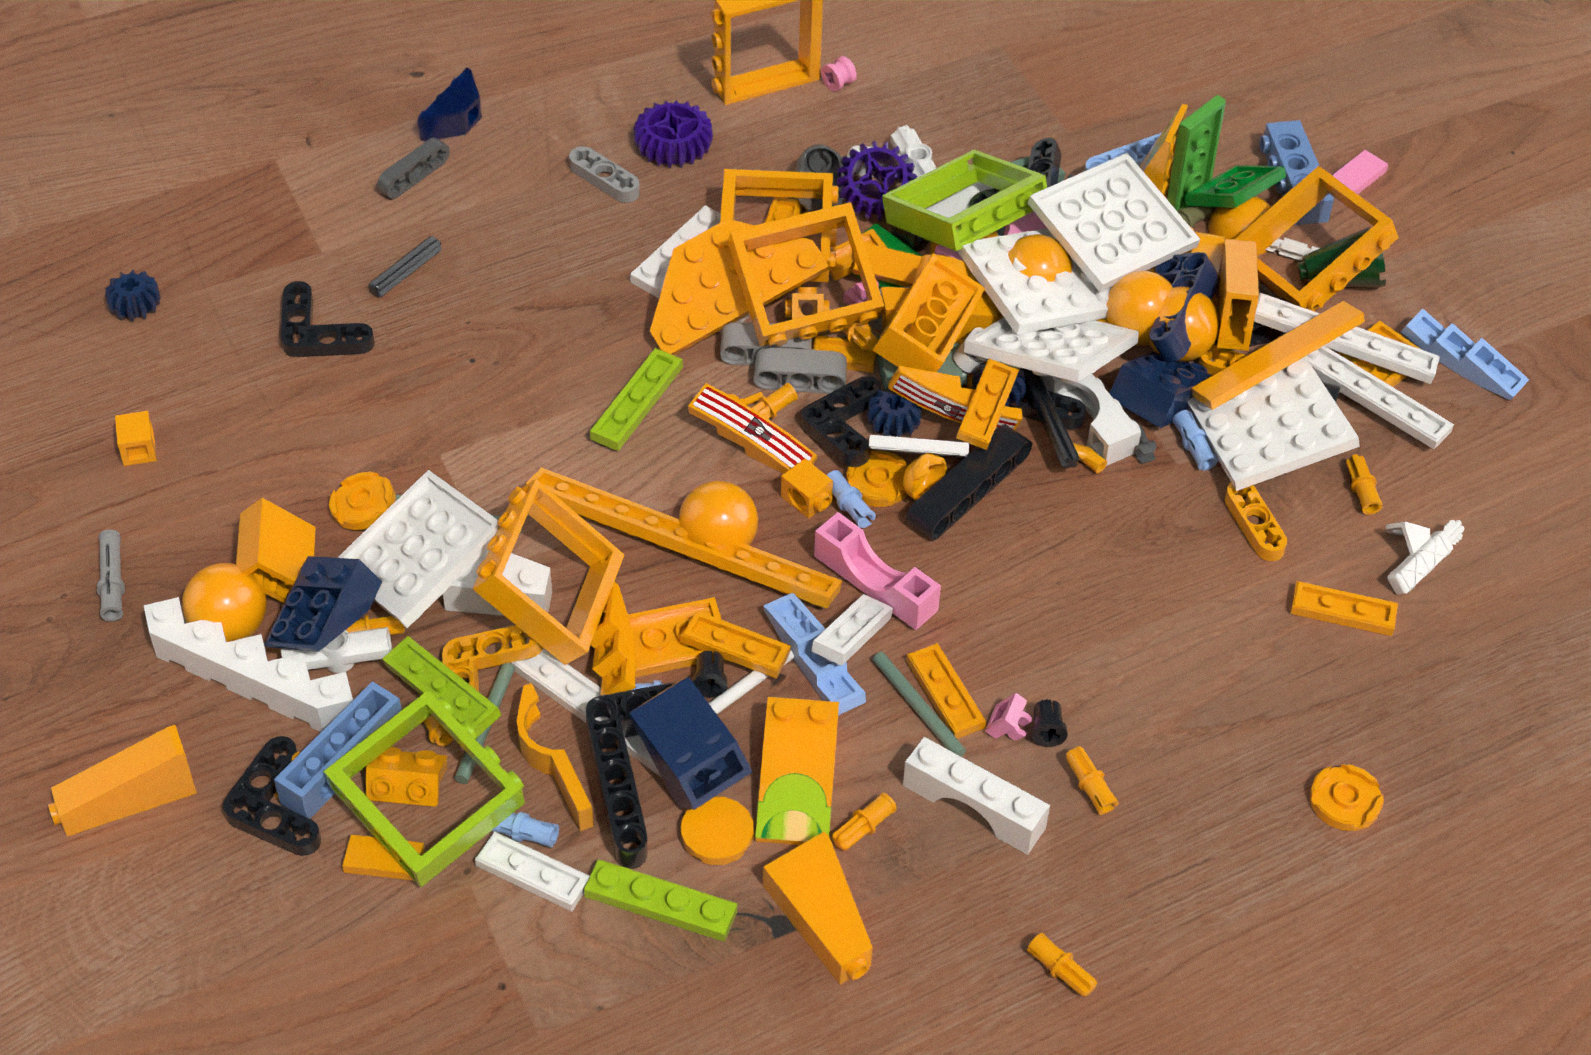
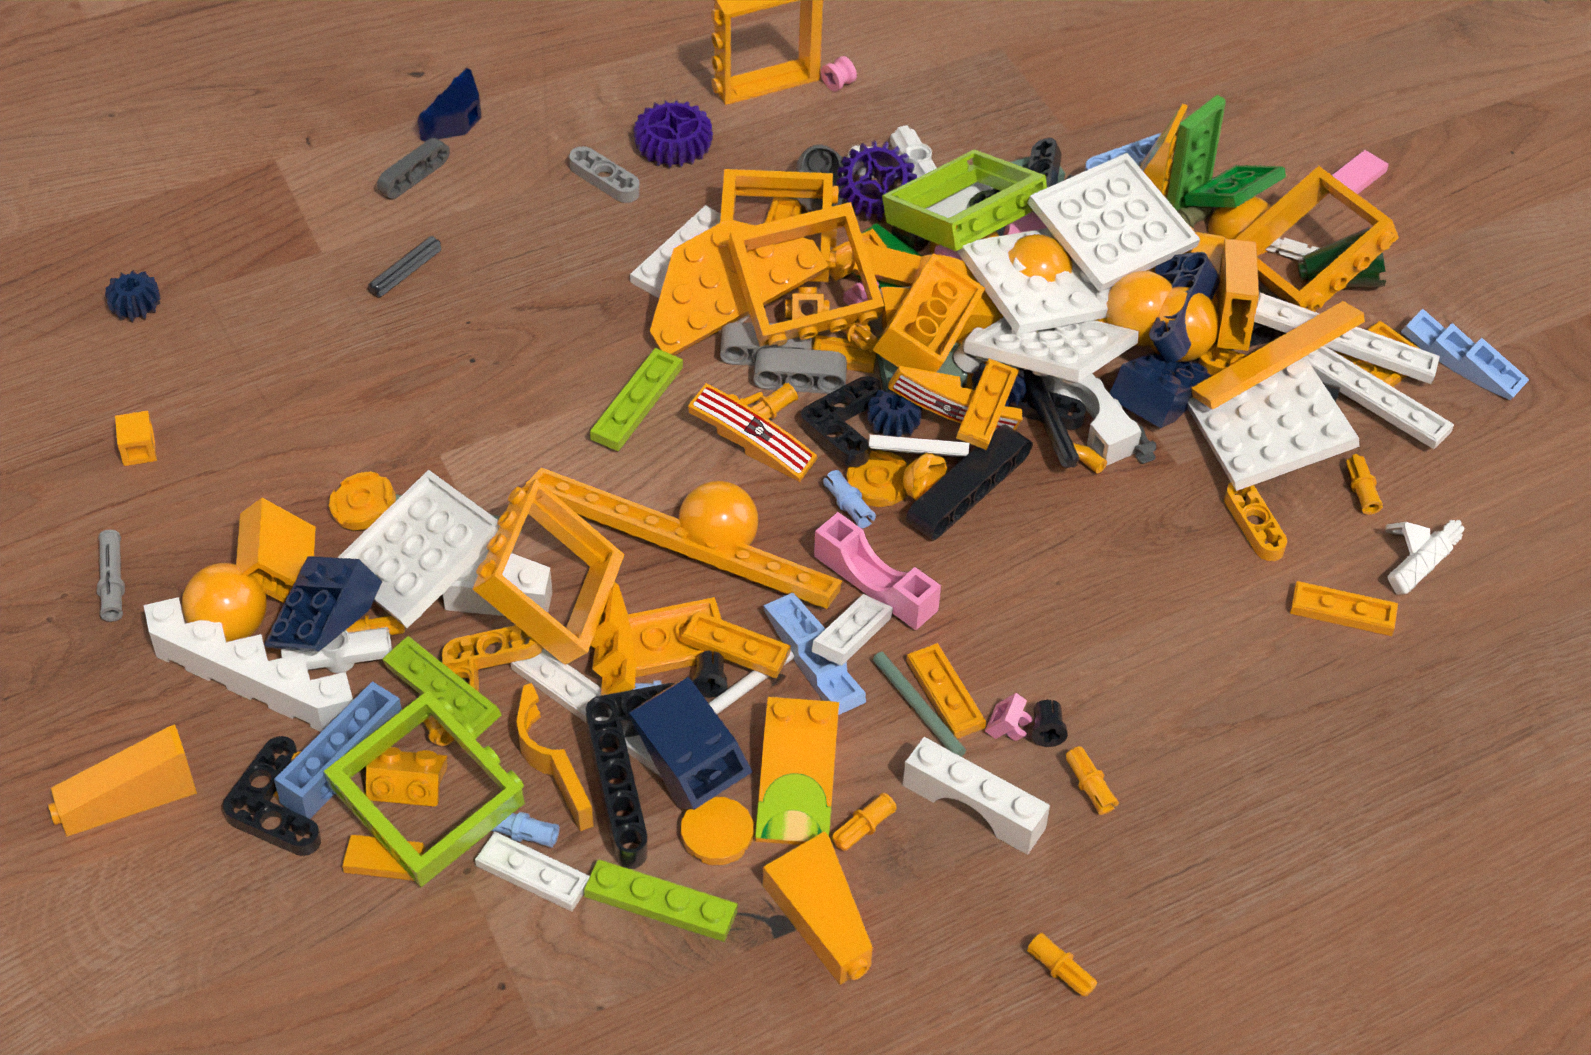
black beam [281,281,375,357] -> none
sand green bar [454,663,515,784] -> none
light orange brick [781,459,833,519] -> none
light blue pin [1172,410,1218,471] -> none
medium blue brick [1259,120,1334,225] -> none
light orange tile [1309,764,1384,831] -> none

